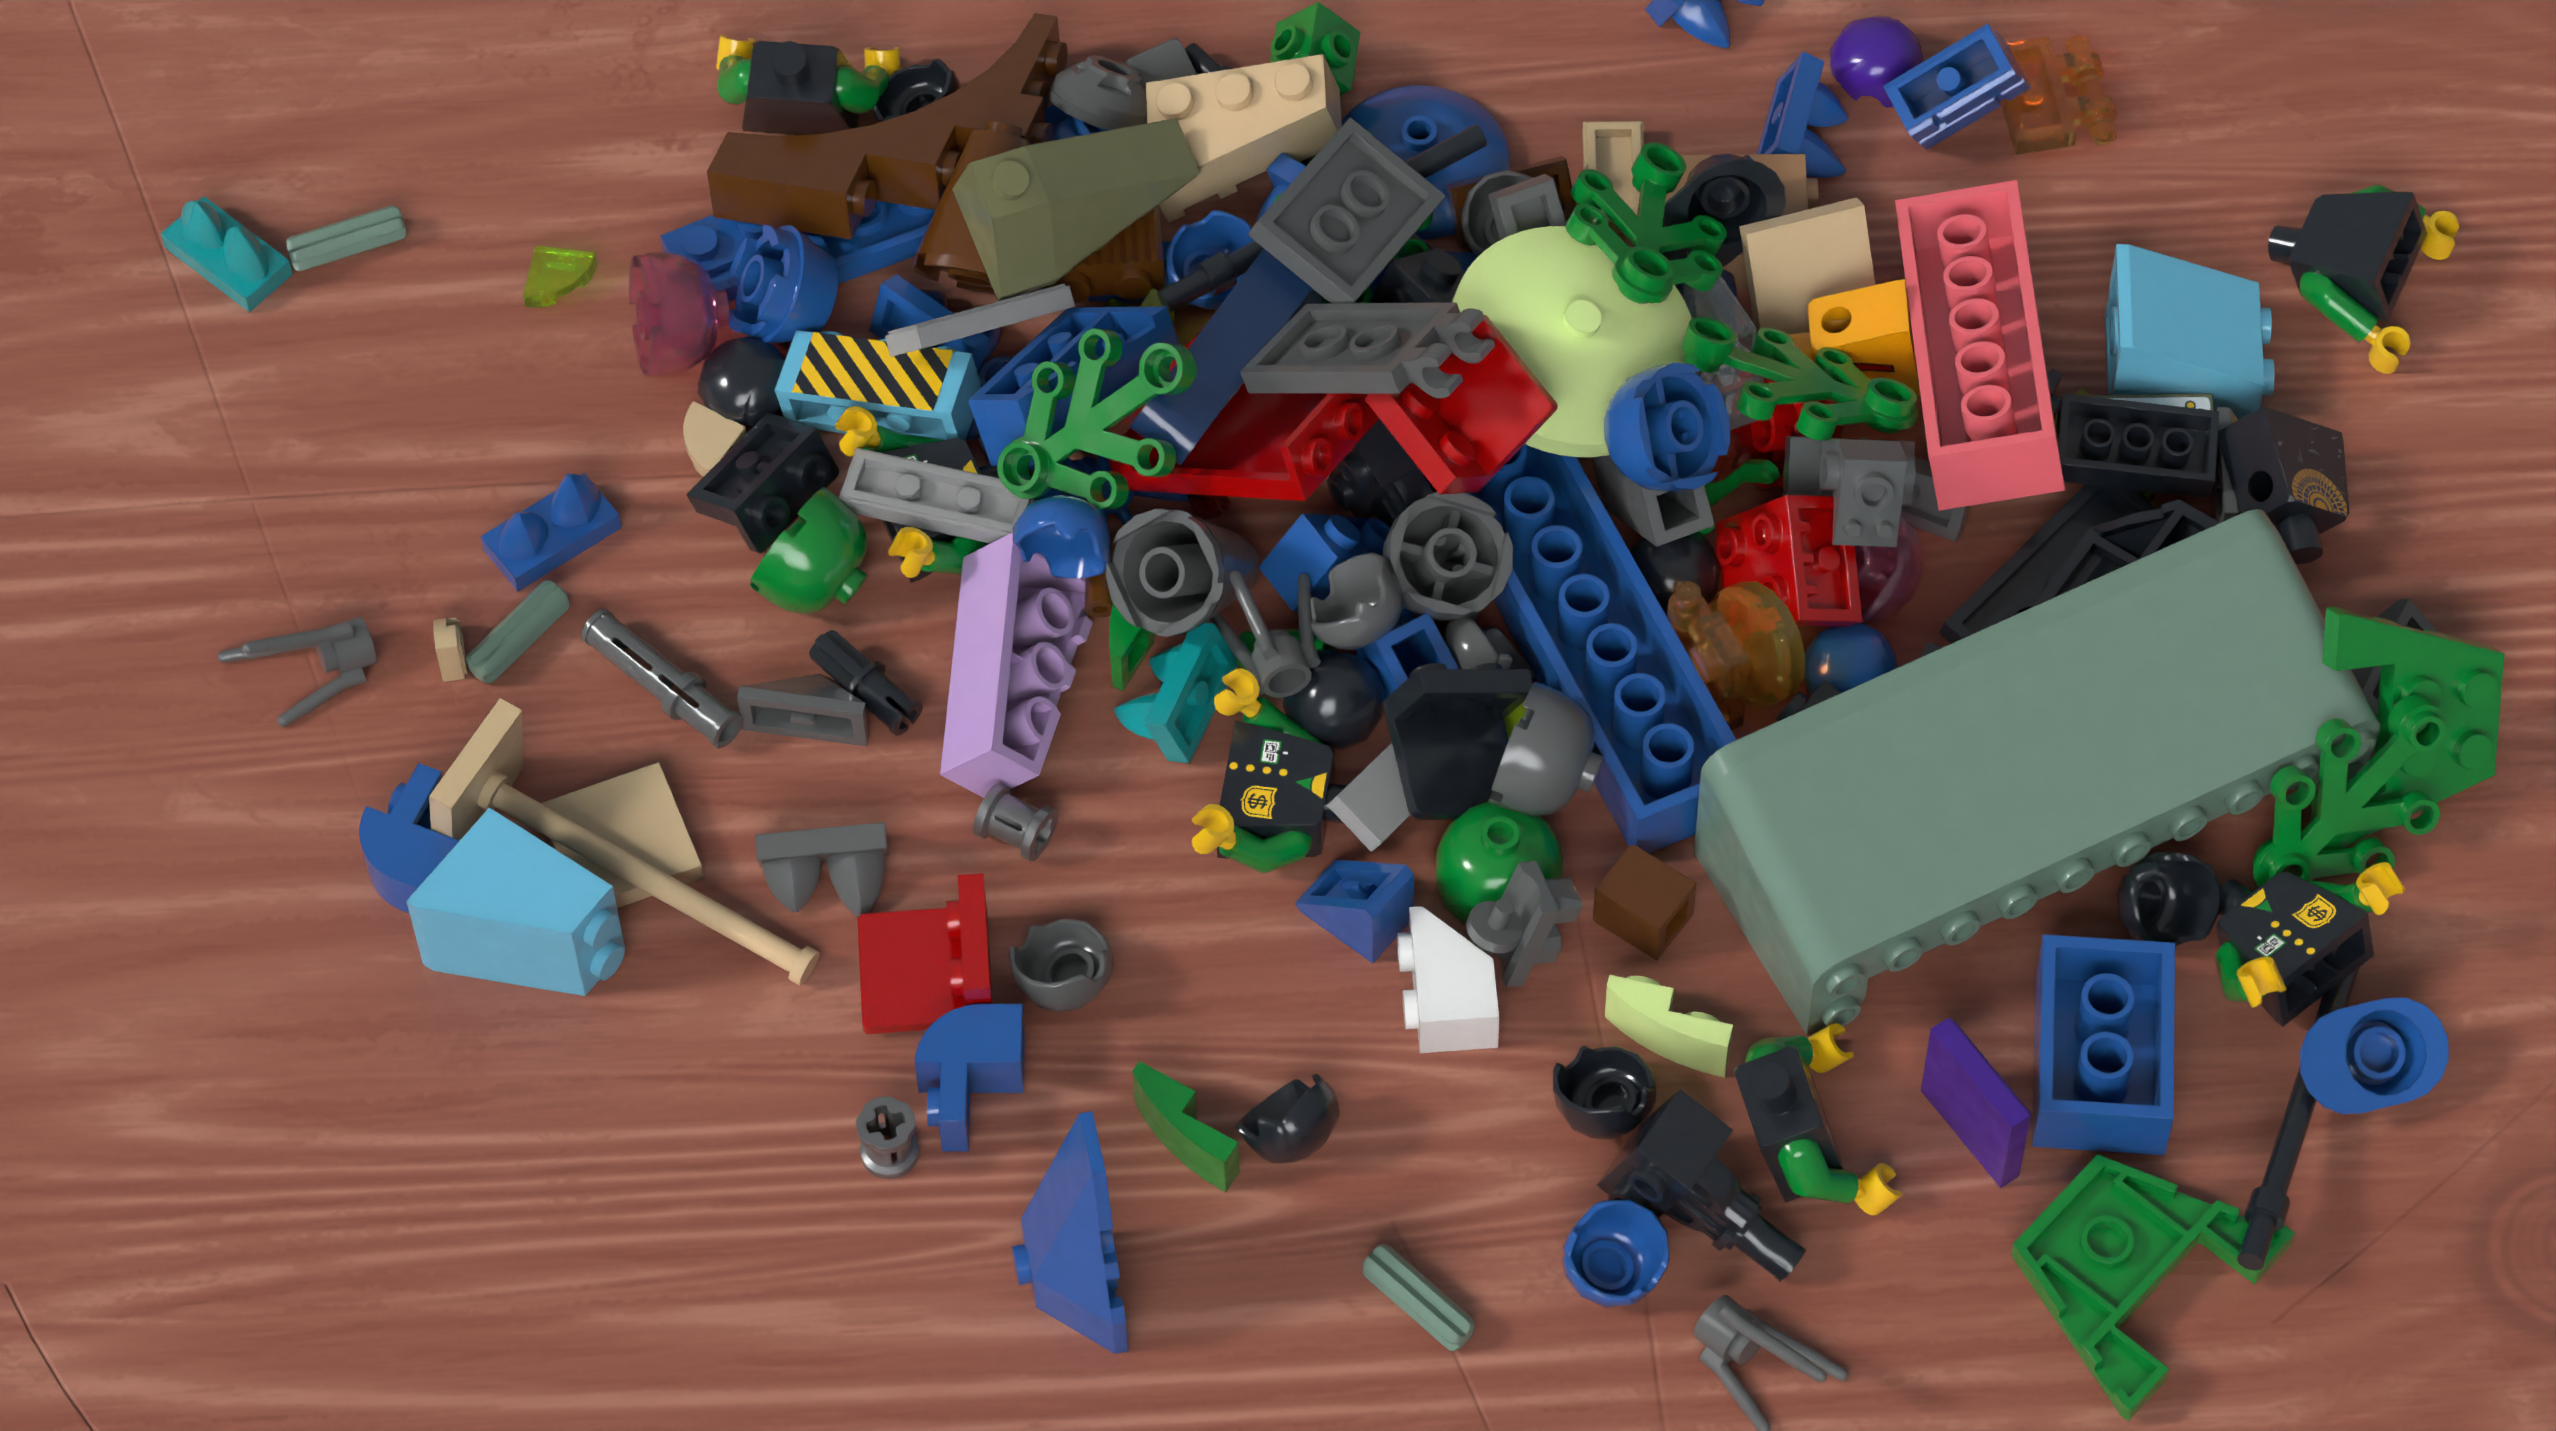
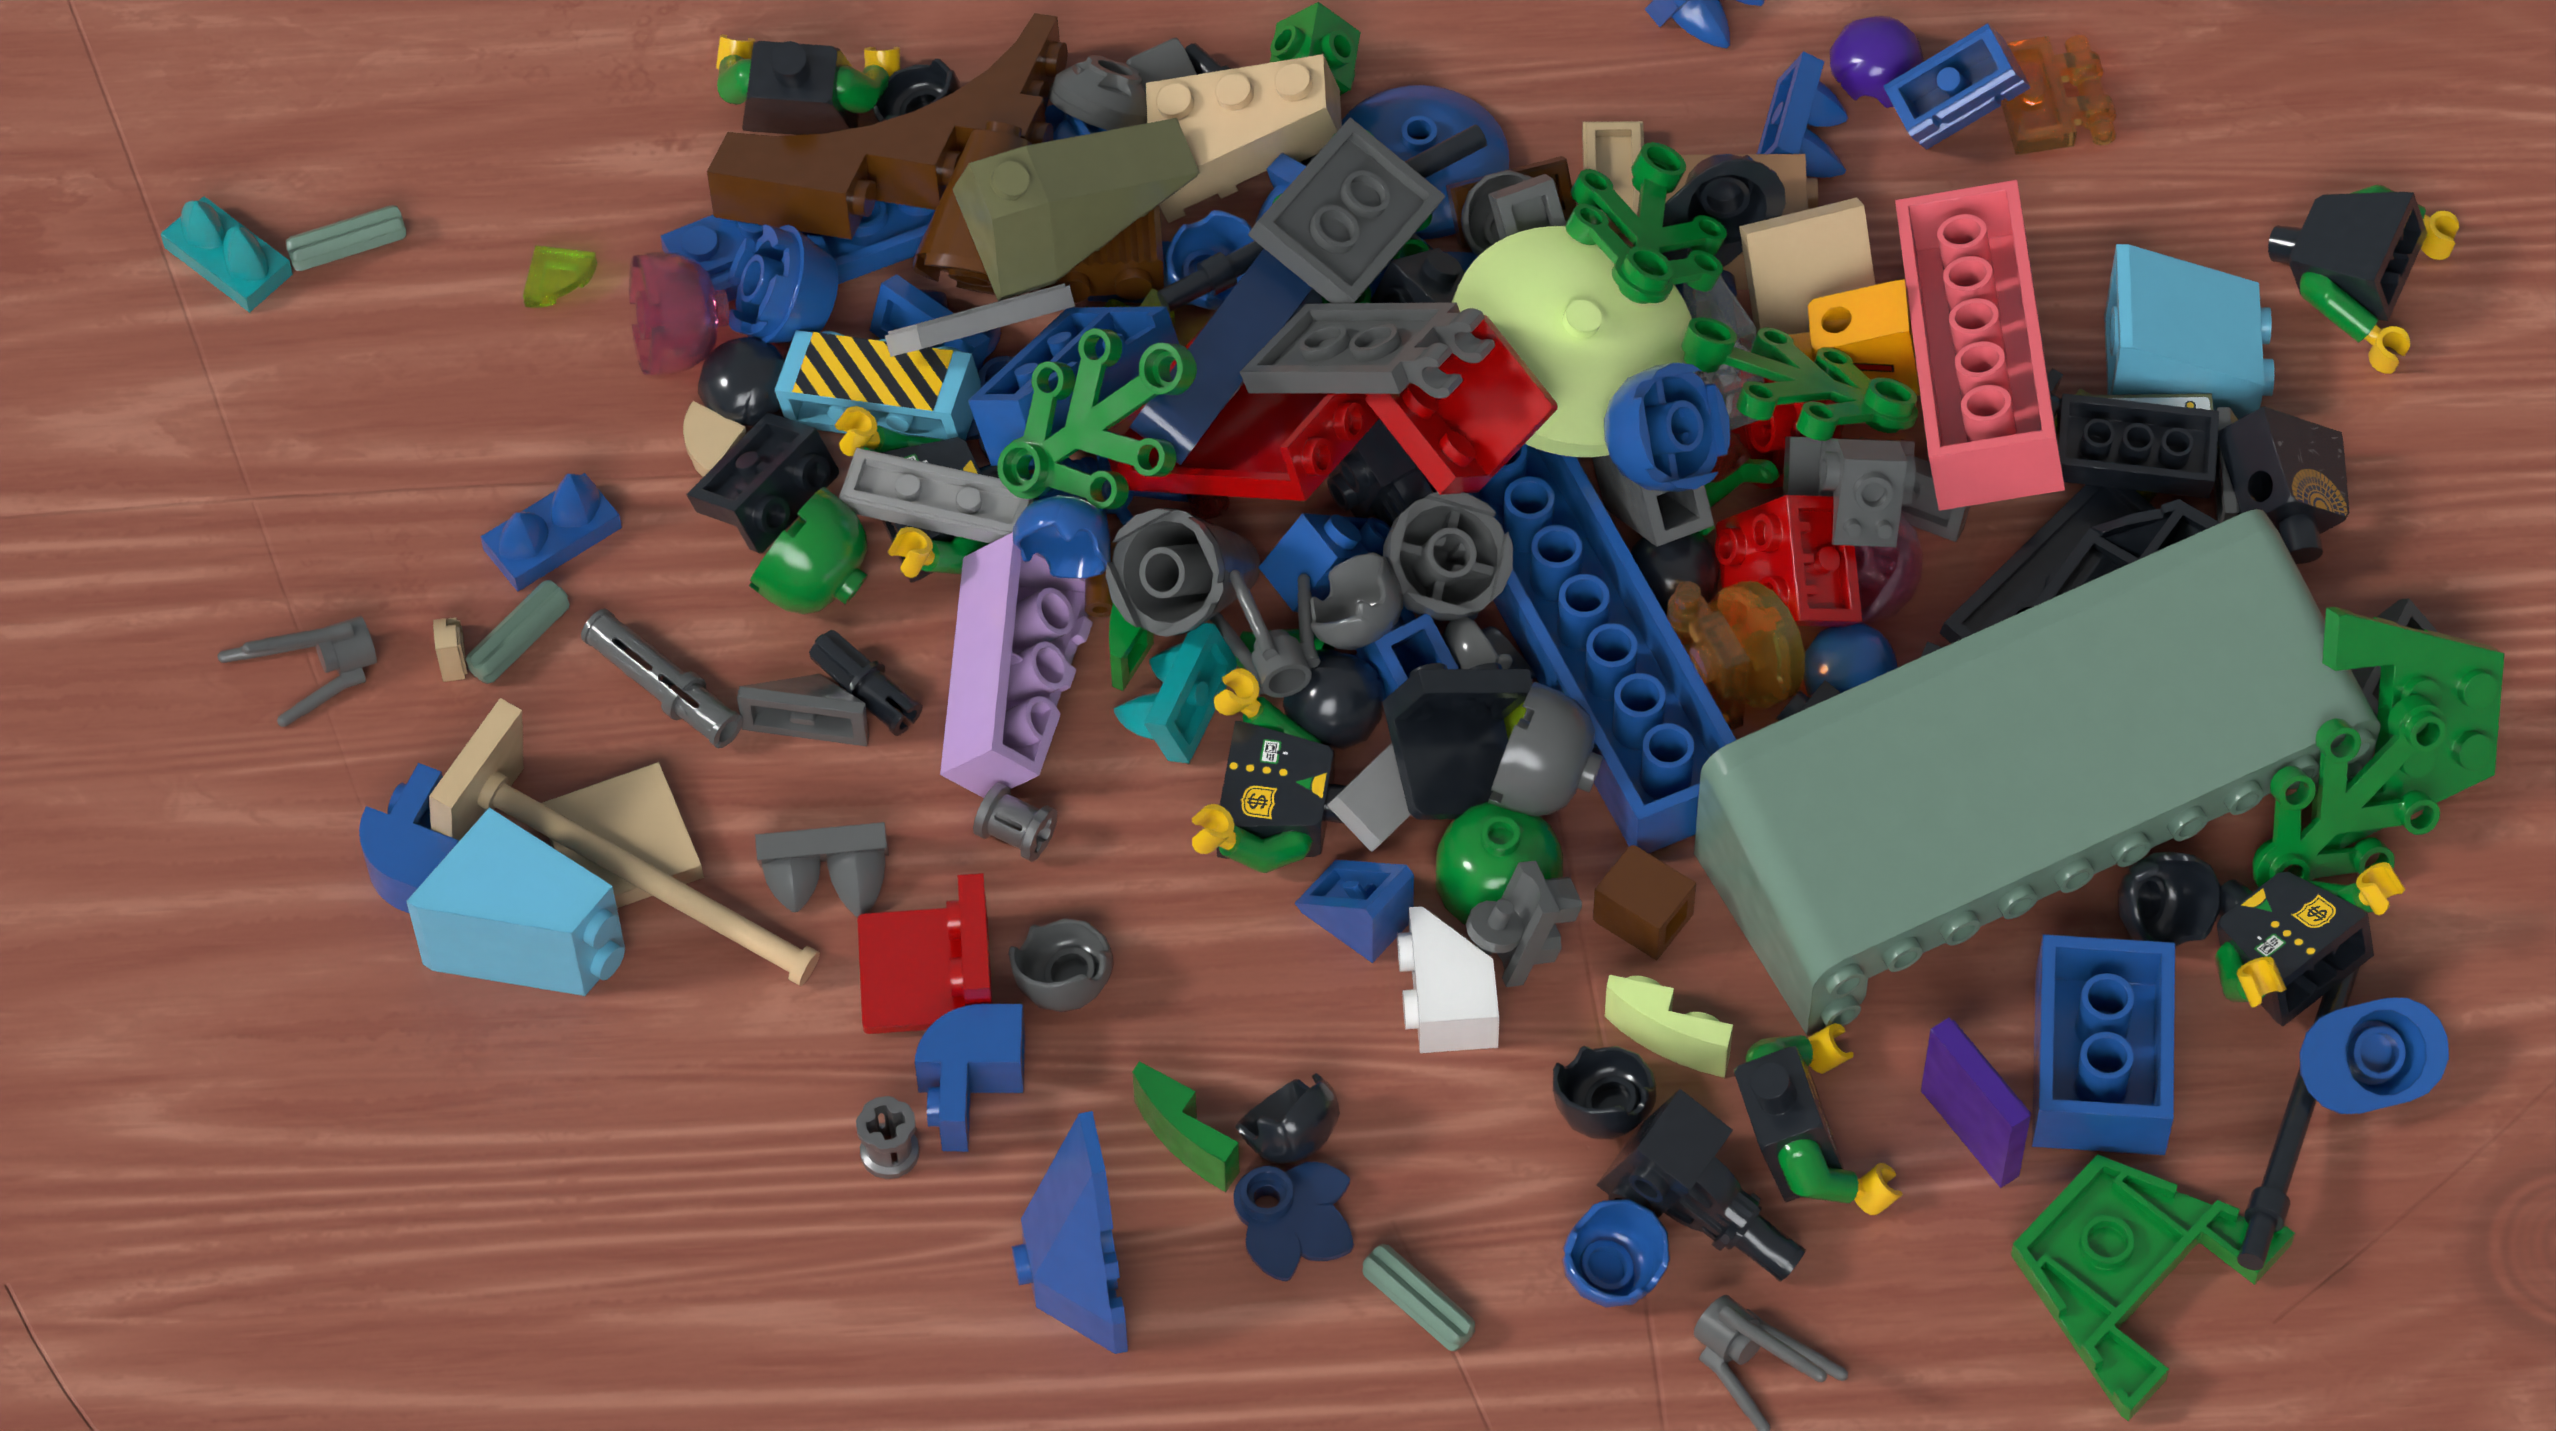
none -> dark blue plate [1234,1162,1354,1281]

